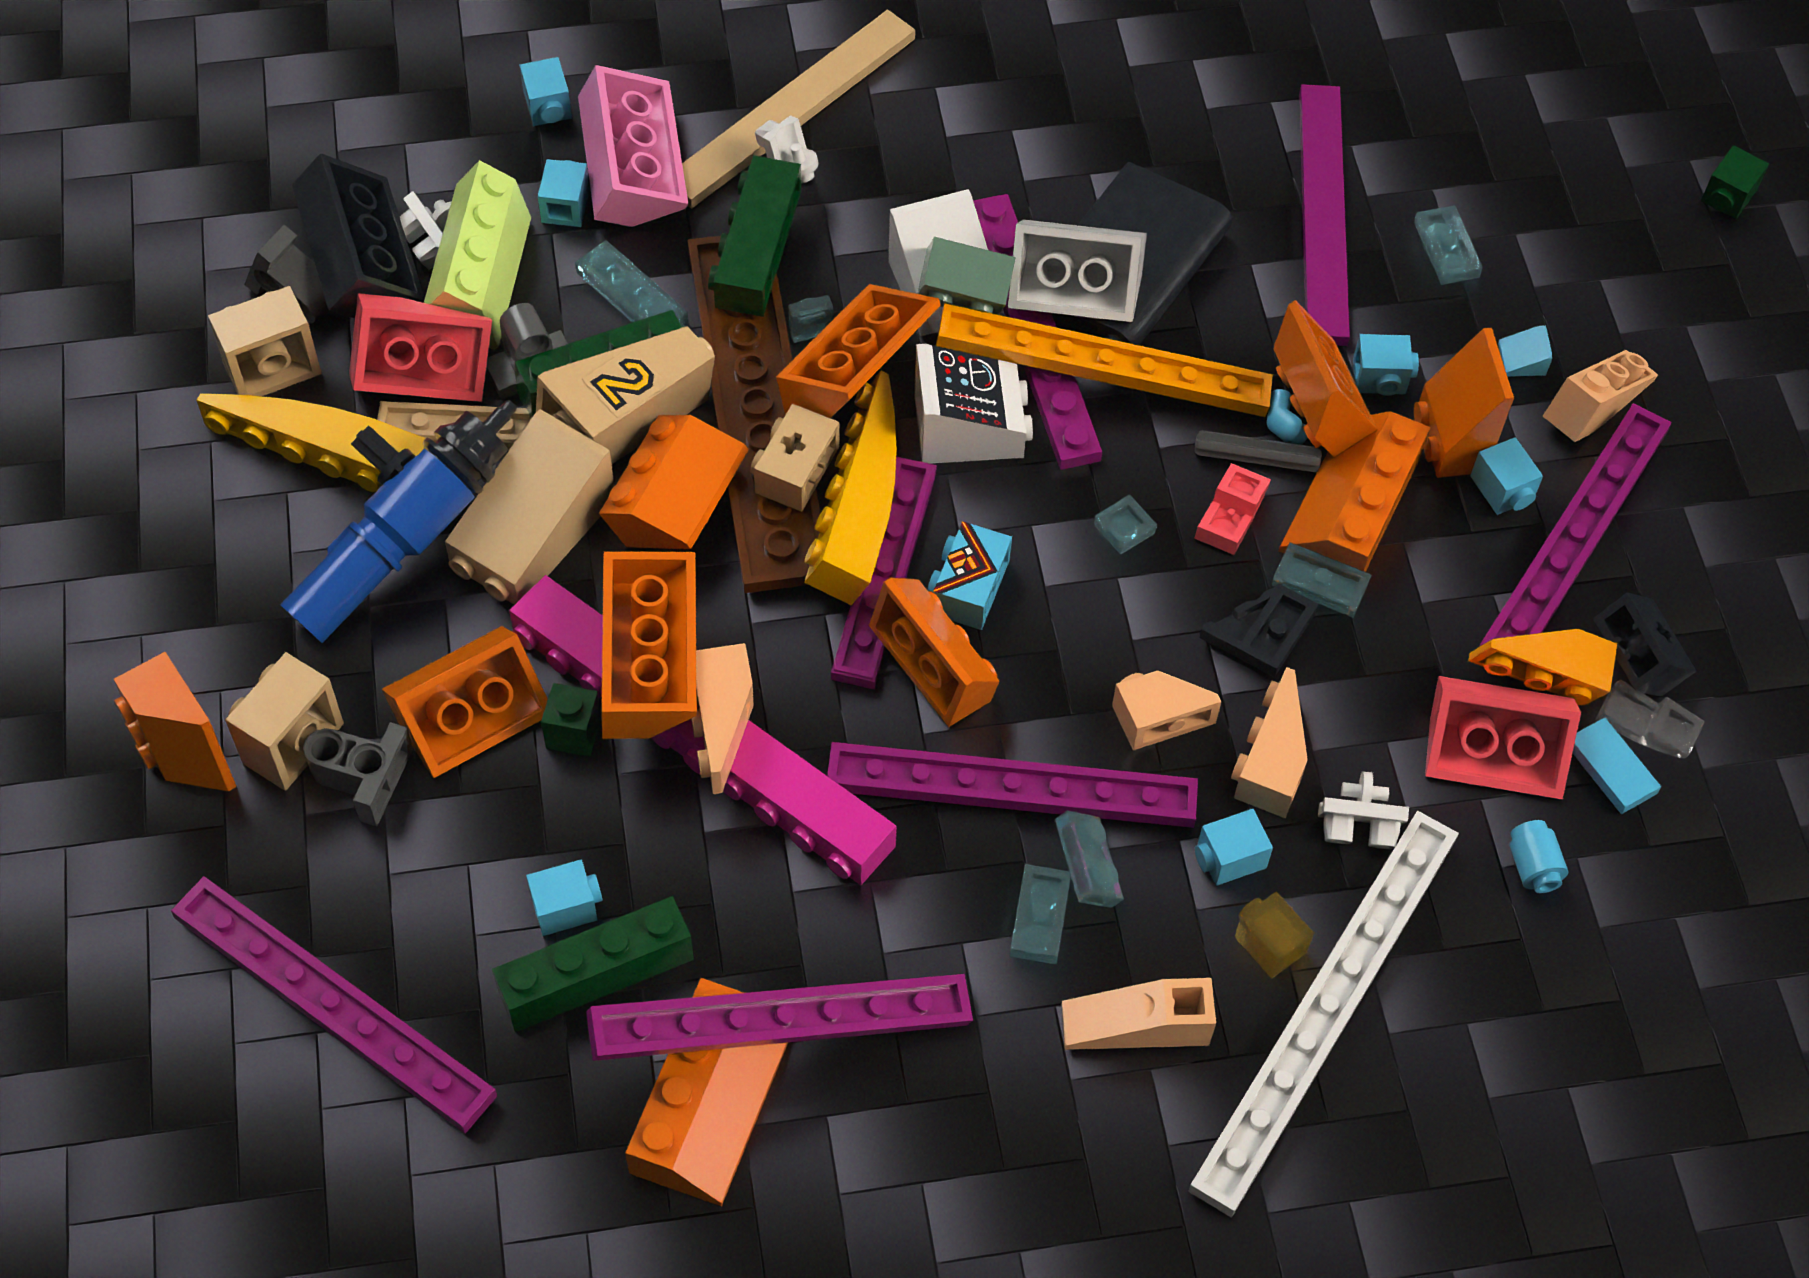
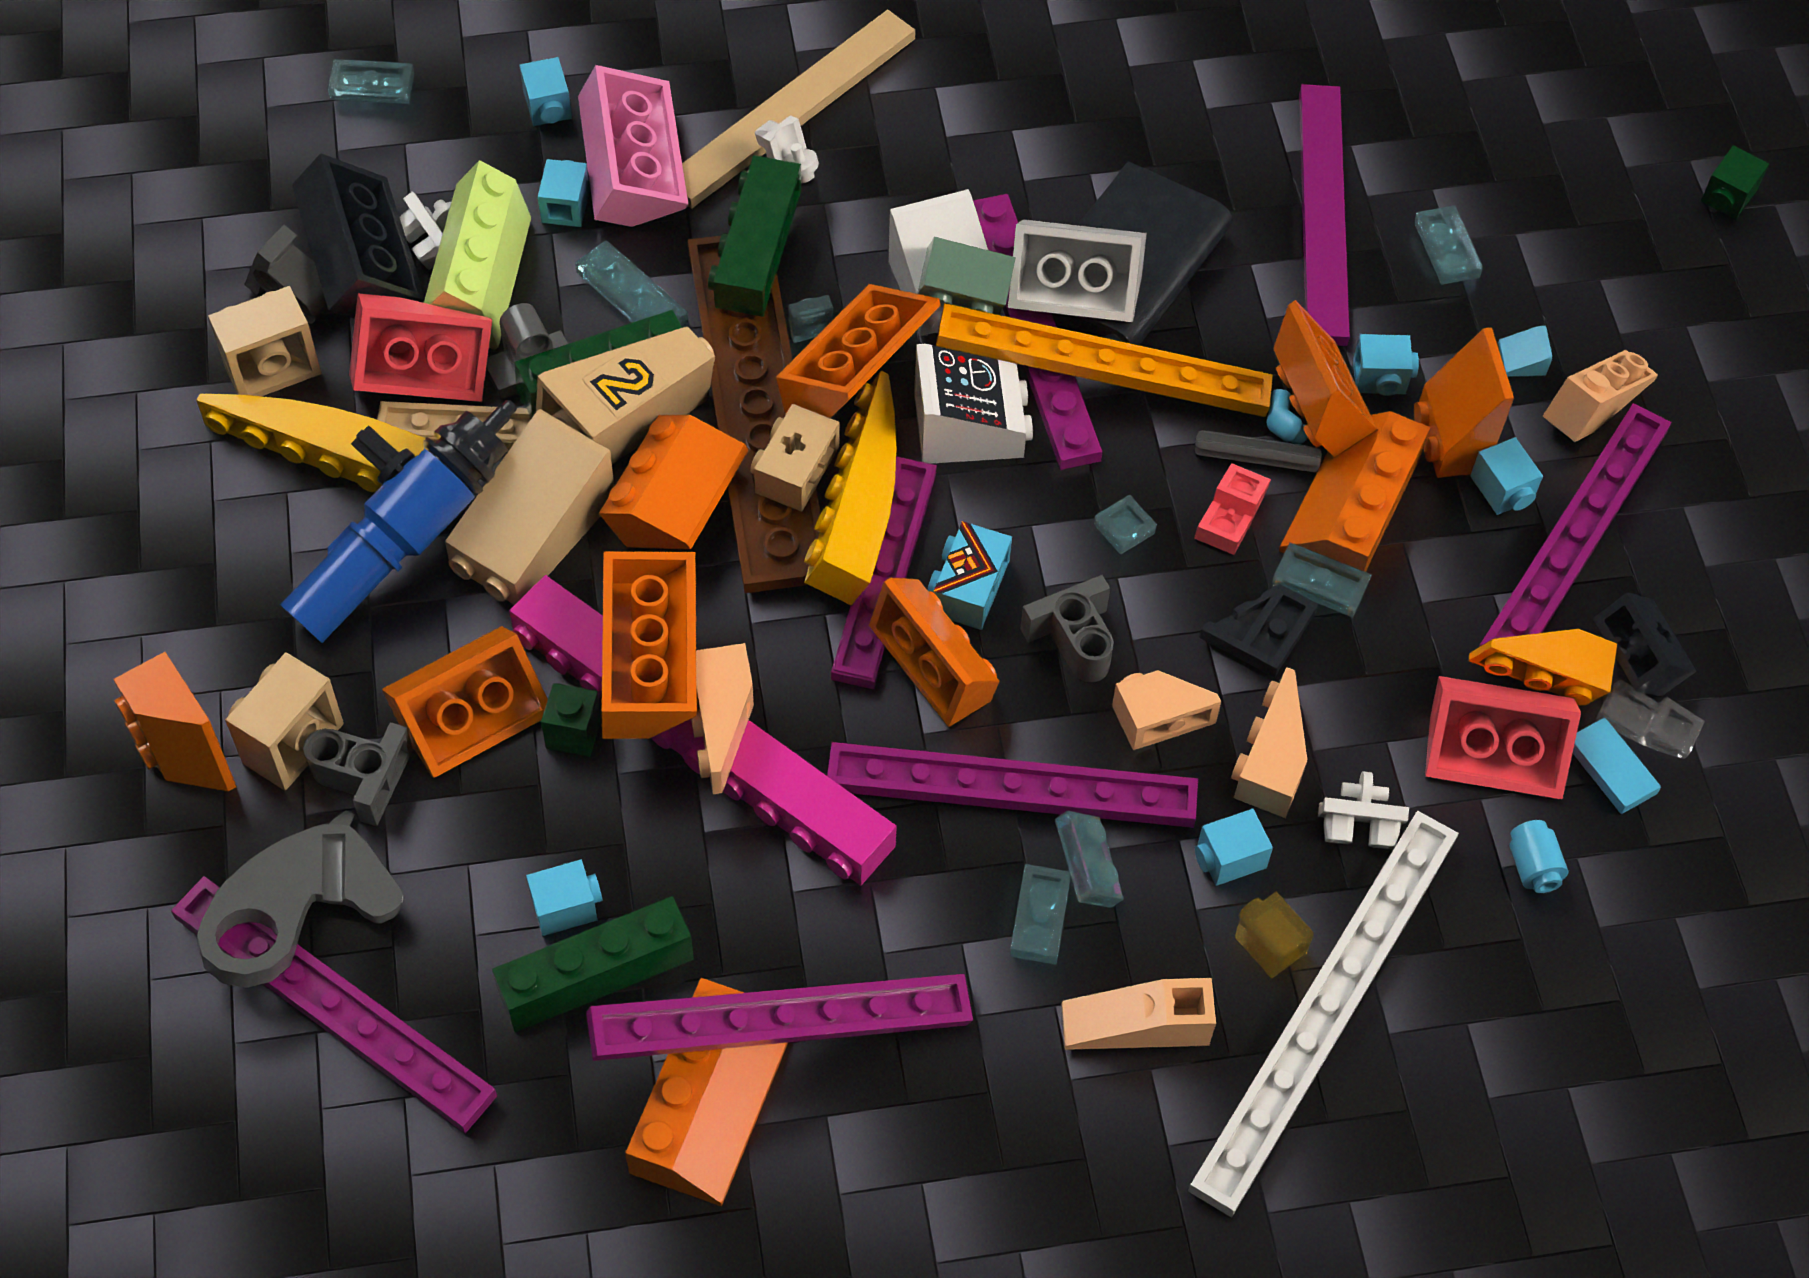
none -> dark grey animal [197,810,403,988]
none -> clear light blue plate [327,59,415,104]
none -> dark grey tile [1020,575,1114,683]

